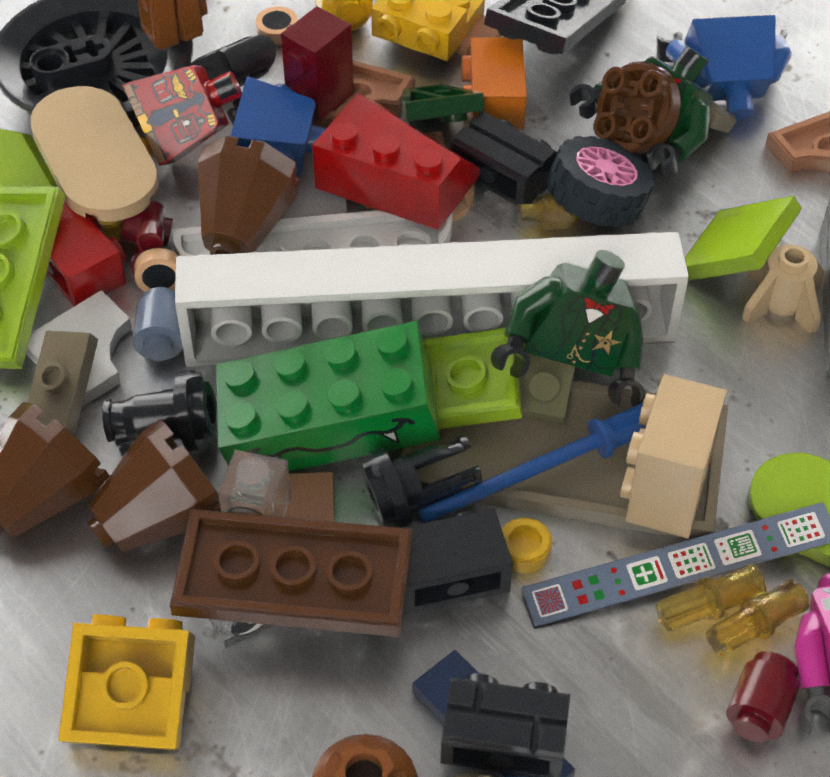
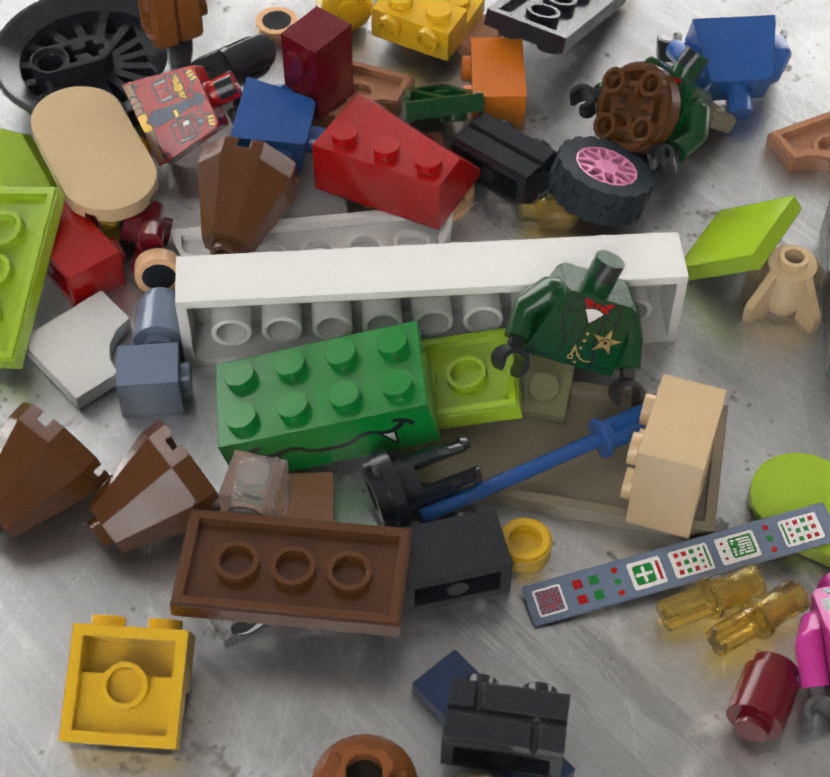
dark tan plate [28,330,98,435] -> none
black piece [102,370,218,454] -> none
none -> sand blue brick [116,342,193,417]

